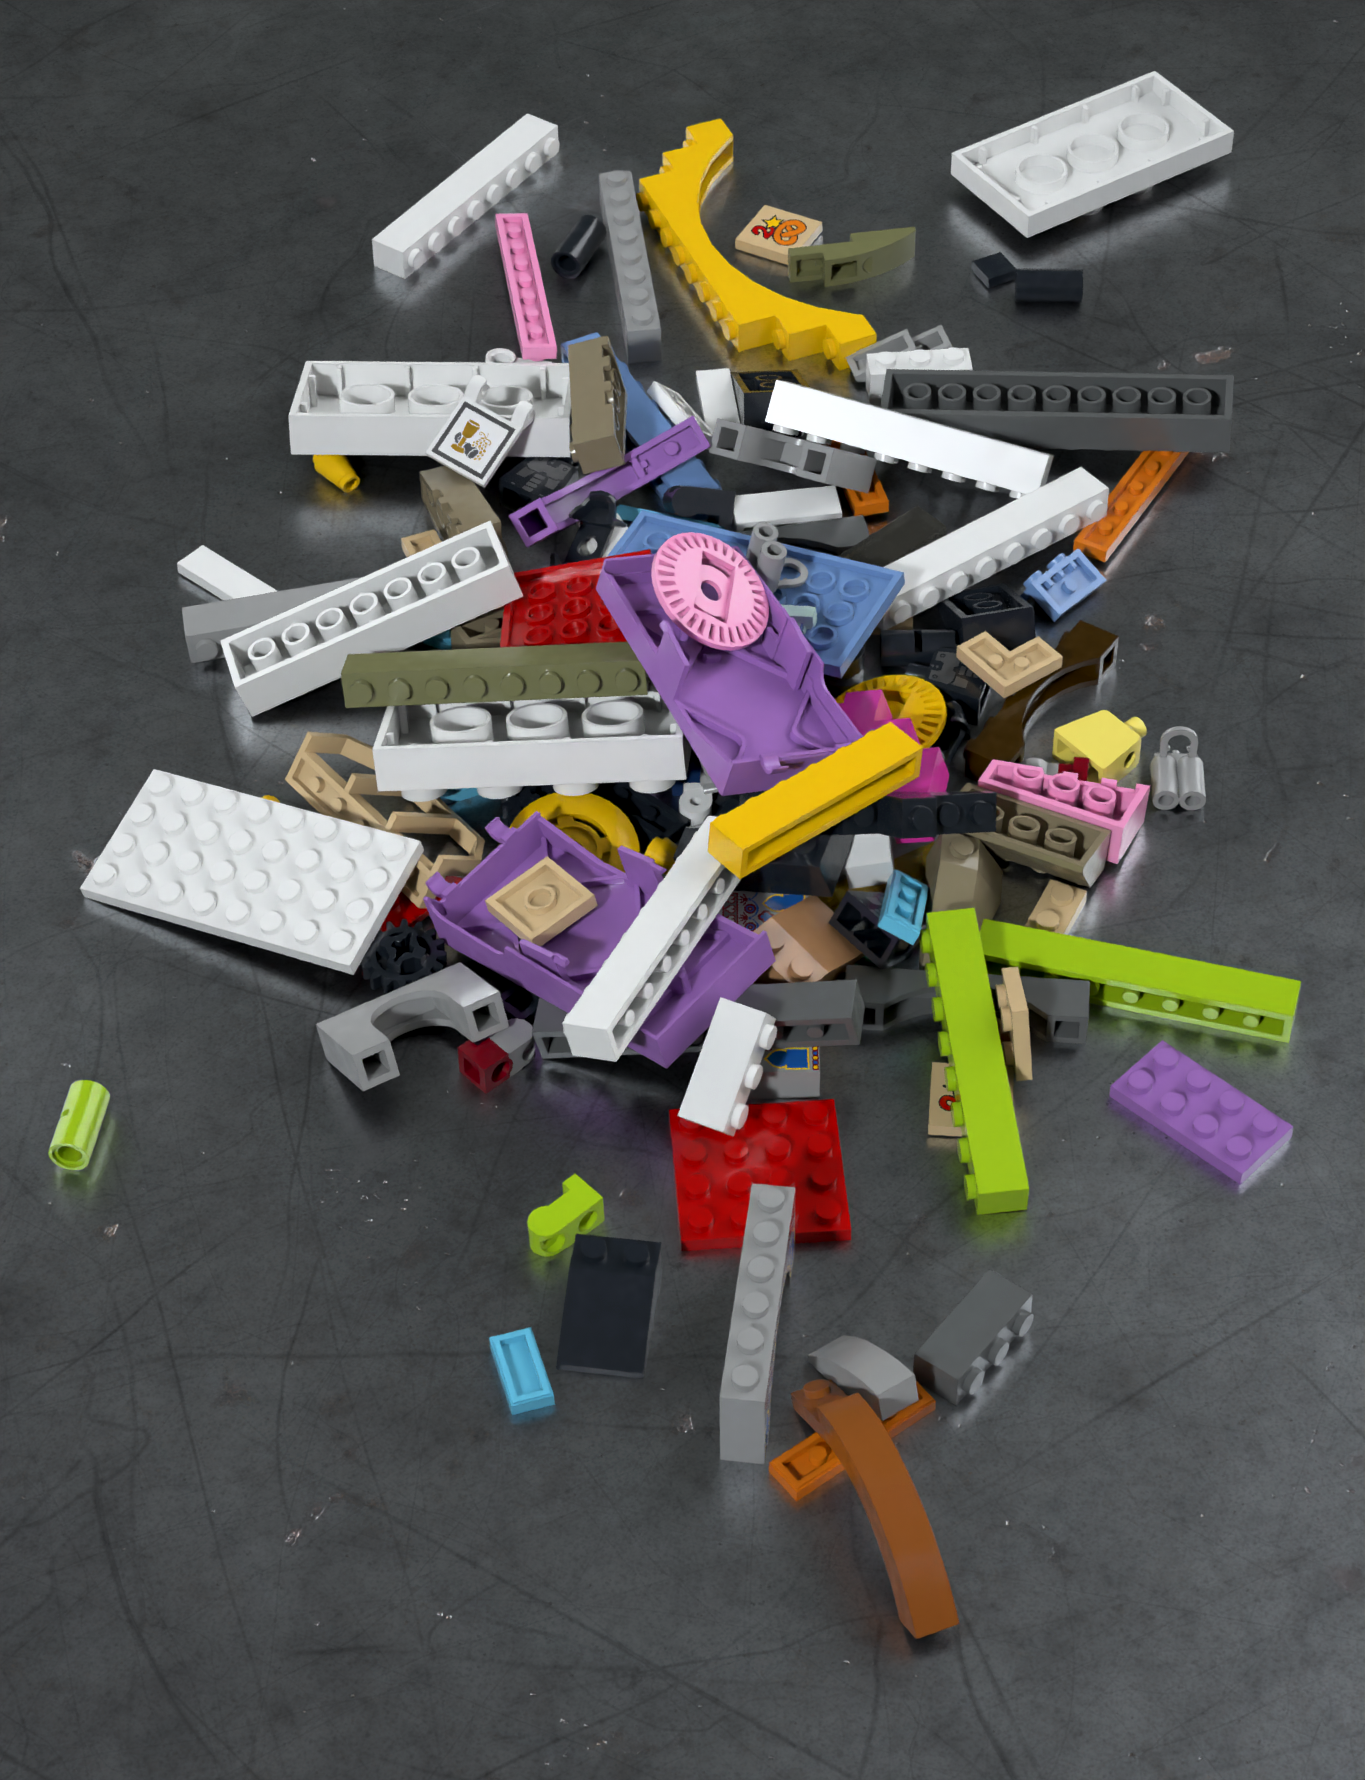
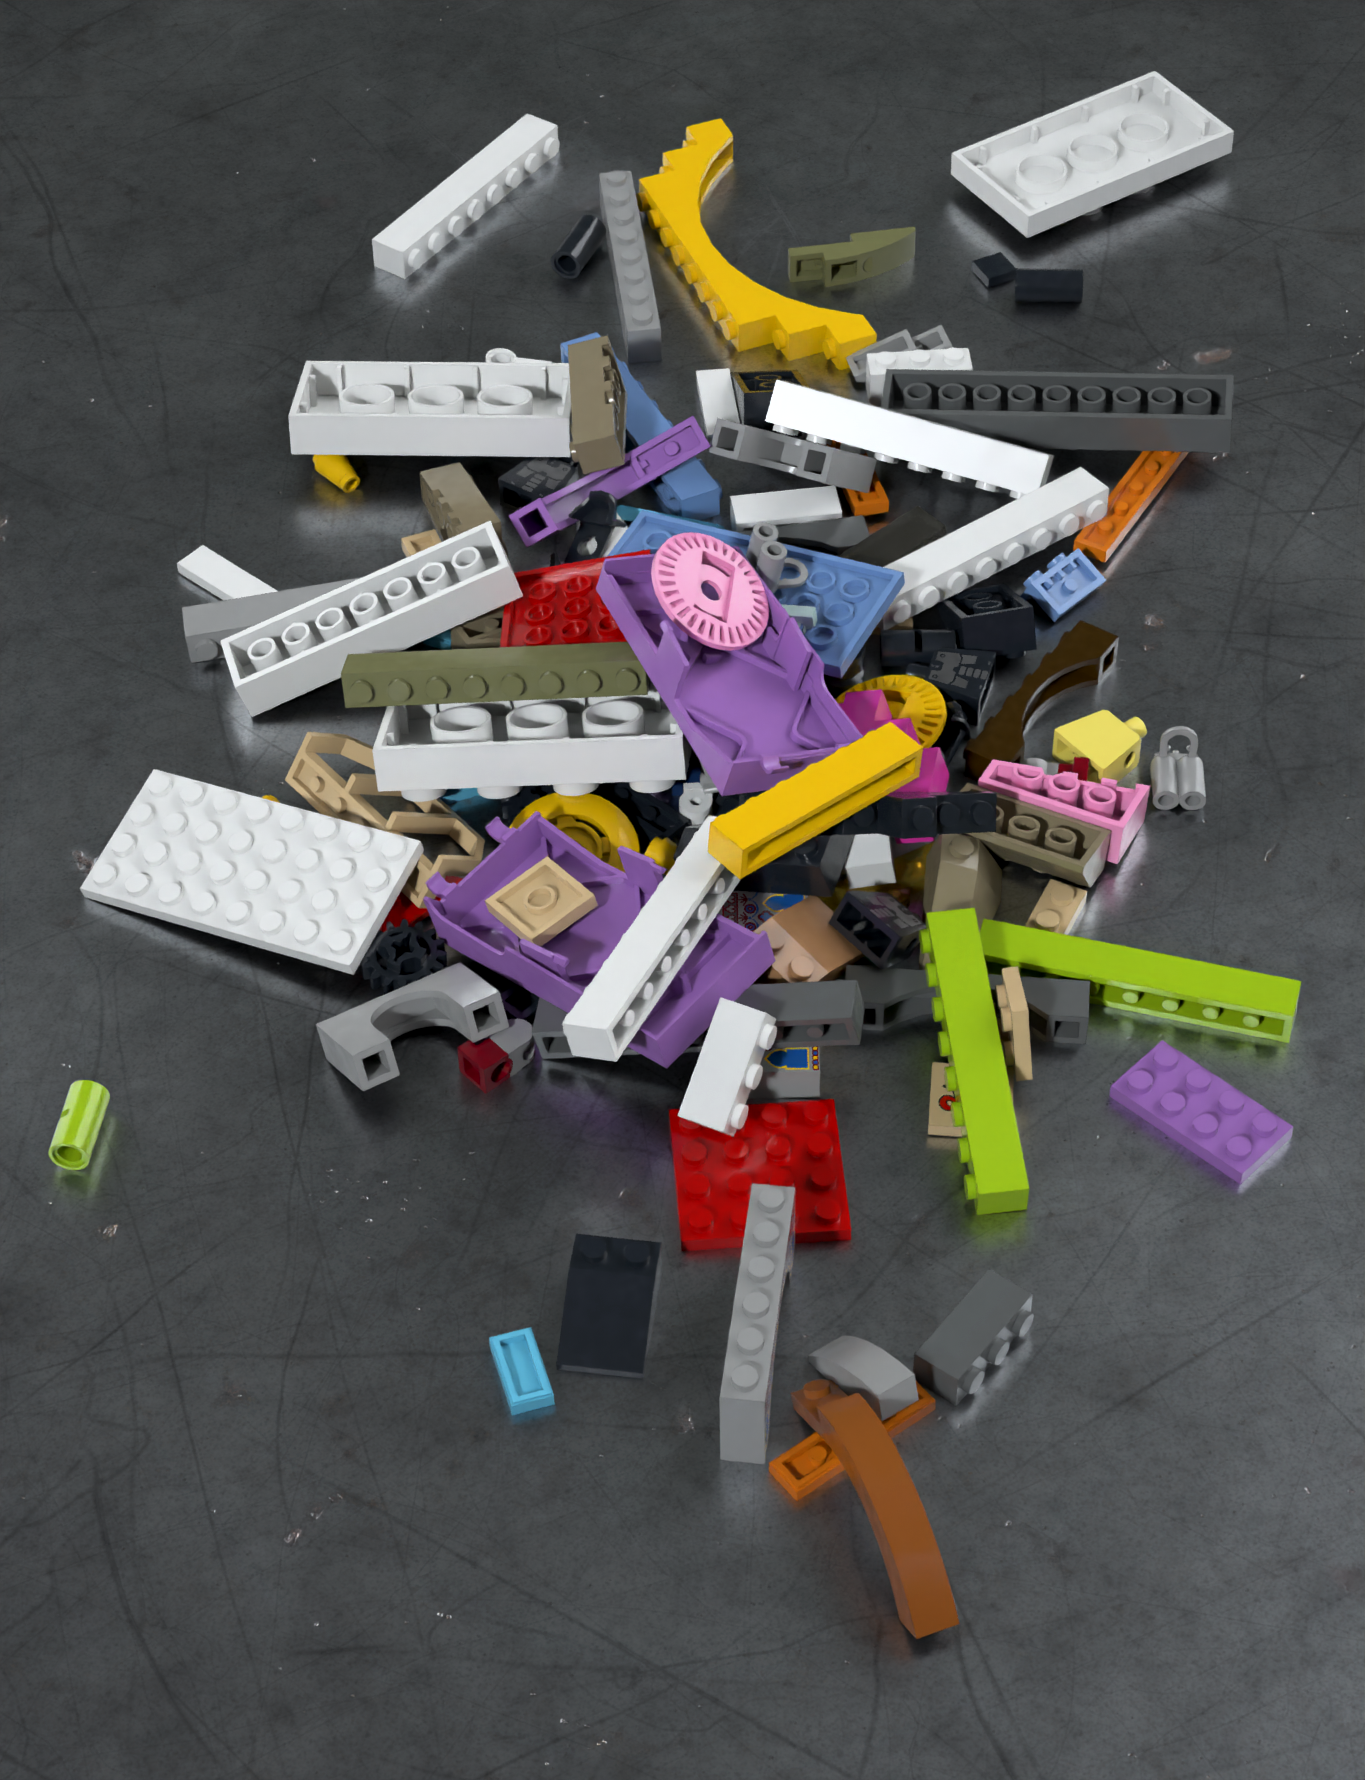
white flag [425,375,536,488] -> none
bright pink plate [495,213,557,361] -> none
lime leg [527,1173,605,1257] -> none
white plate [647,381,714,450] -> none
black leg [662,485,736,527] -> none
tan tile [735,205,822,265] -> none
medium azure tile [878,869,929,945] -> none
tan plate [956,631,1063,698] -> none

